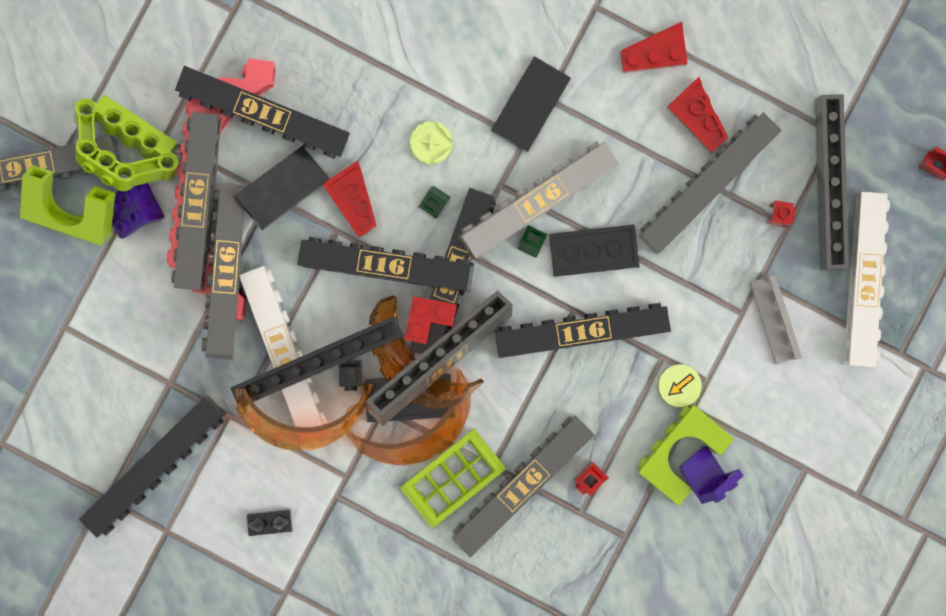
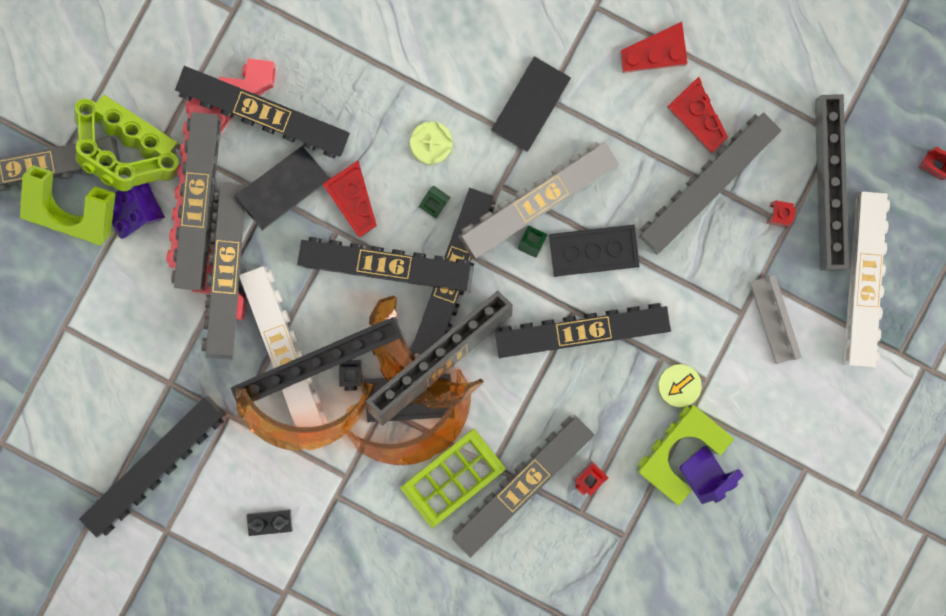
red brick [404,296,457,344] -> none

